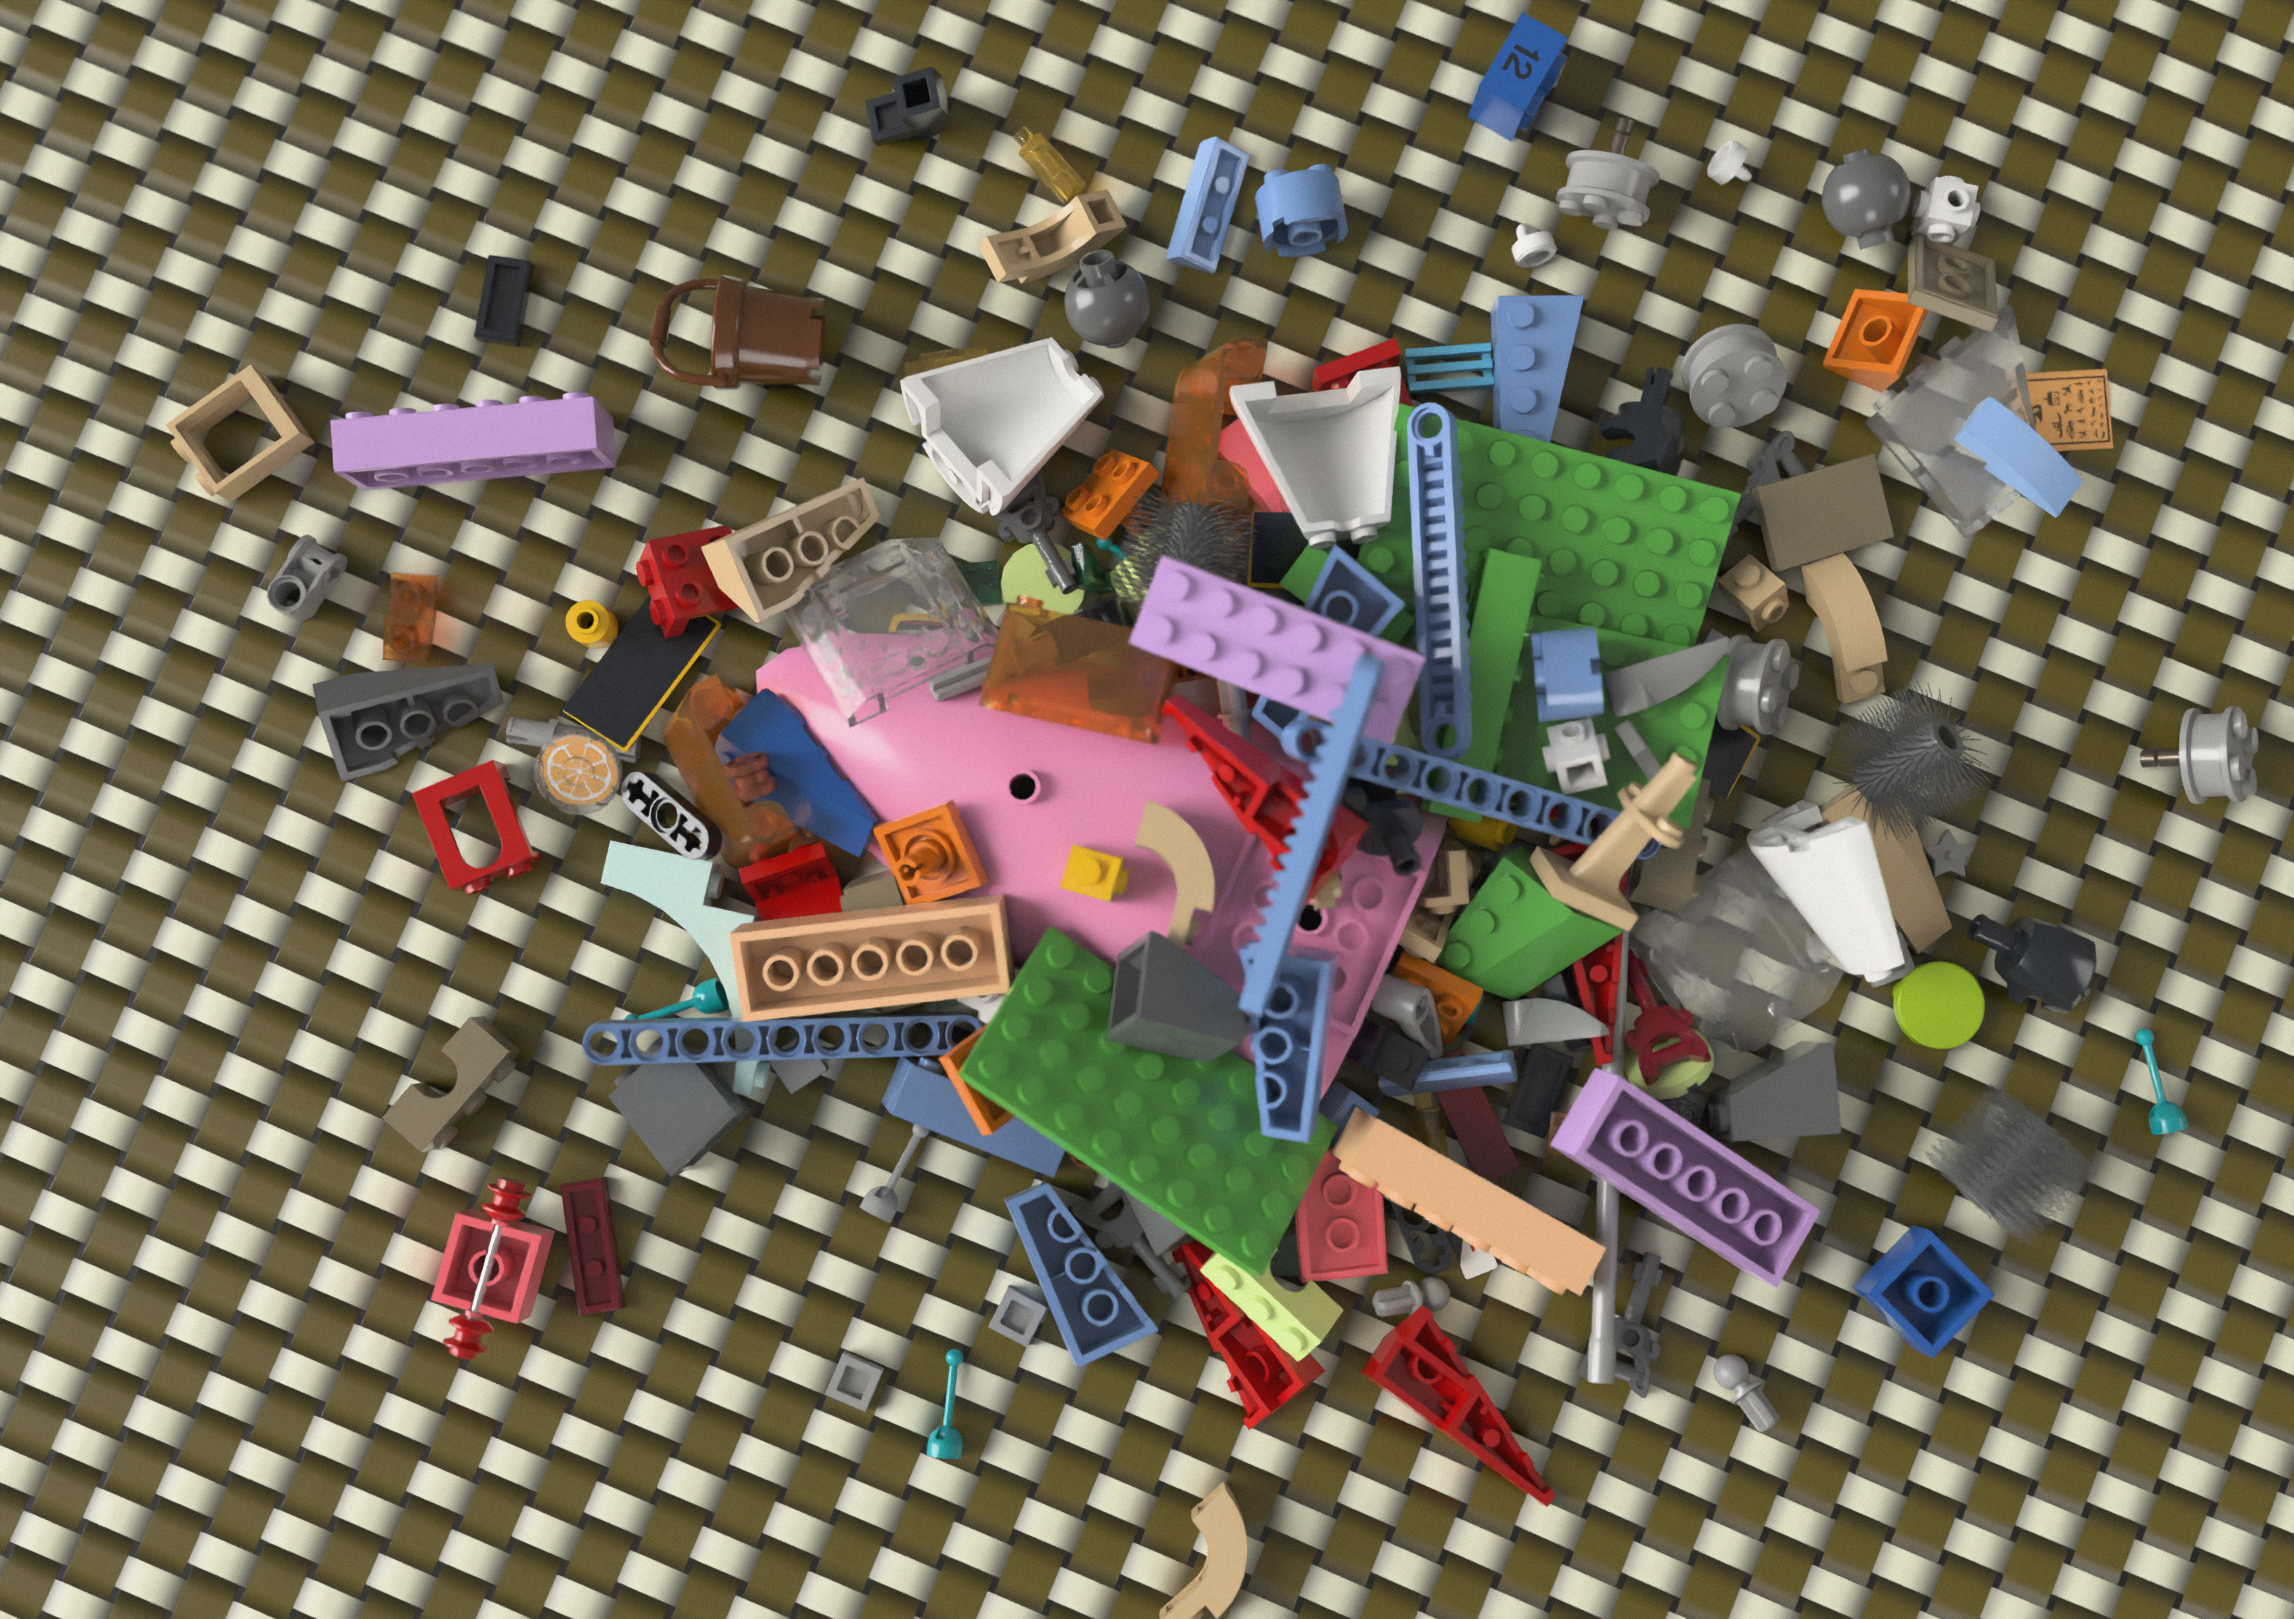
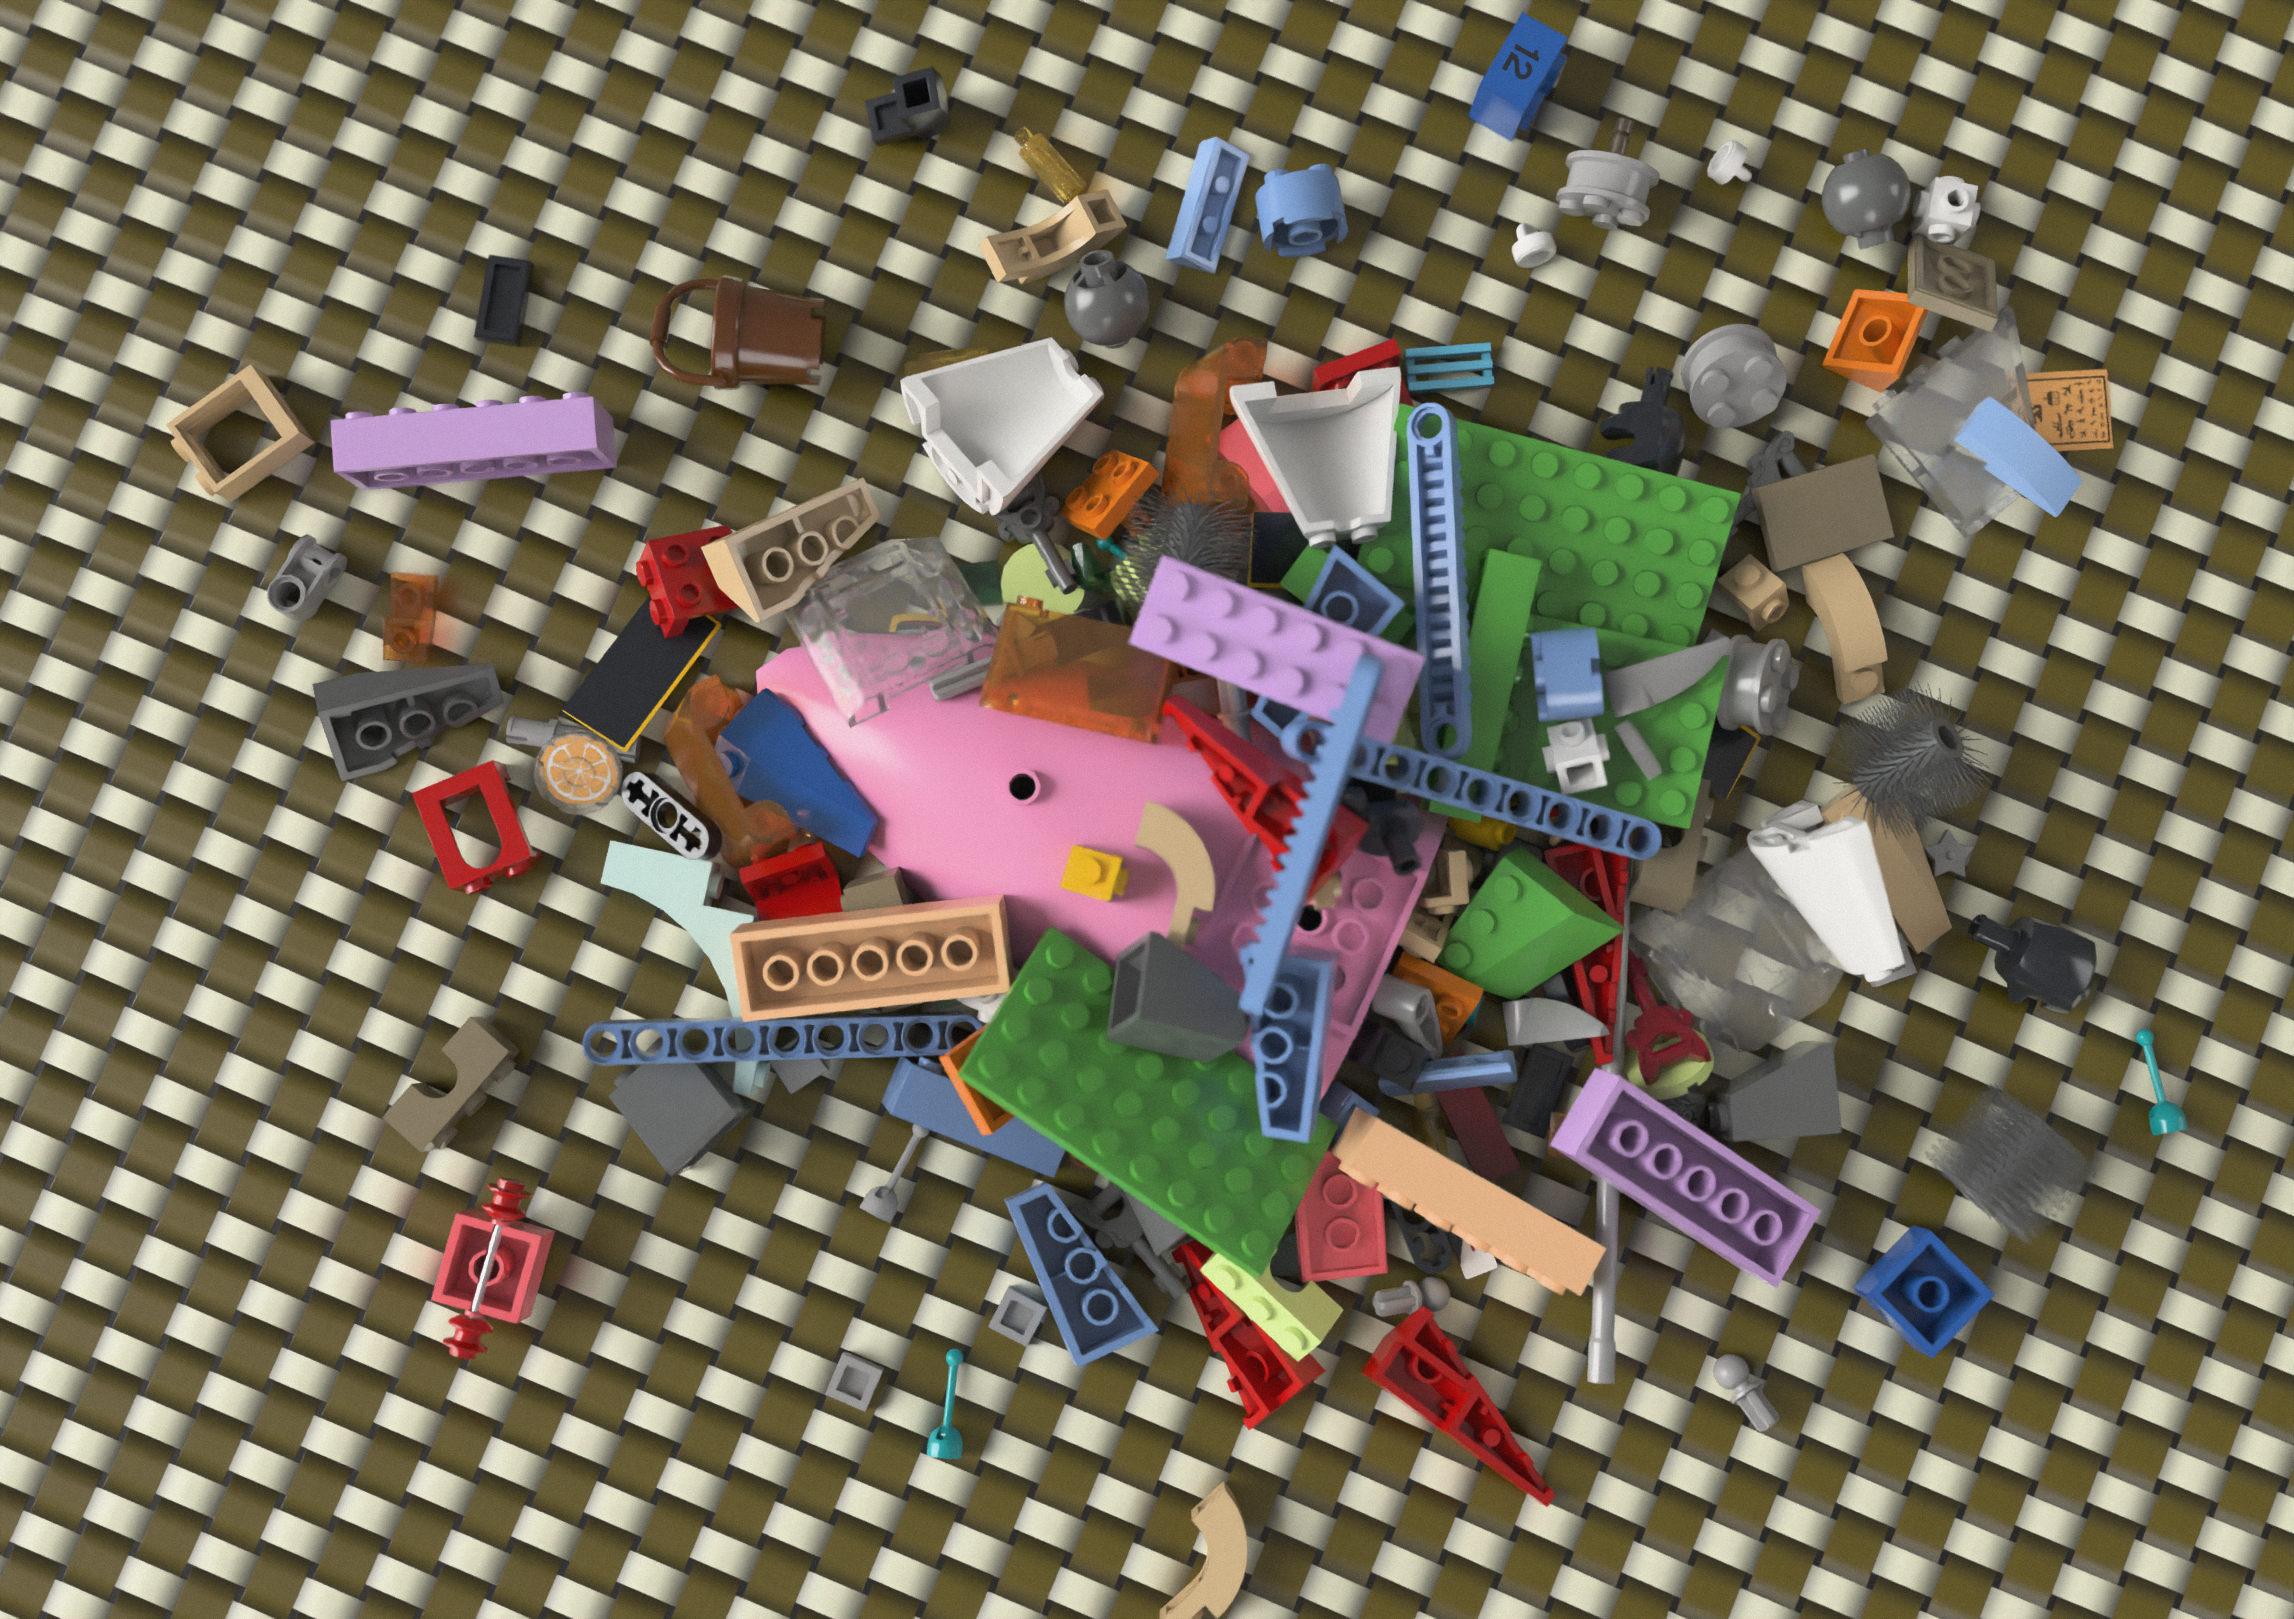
dark red tile [560,1177,626,1316] -> none
yellow brick [566,600,618,649] -> none
teal hinge [624,977,729,1020] -> none
copper wheel [724,752,777,801] -> none
orange plate [873,799,988,905] -> none
medium blue wedge [1491,295,1584,443] -> none
tan piece [1529,752,1698,932] -> none
dark grey piece [1578,1252,1663,1398] -> none
lime tile [1892,961,1985,1049] -> none
light grey wheel [2140,706,2258,804] -> none

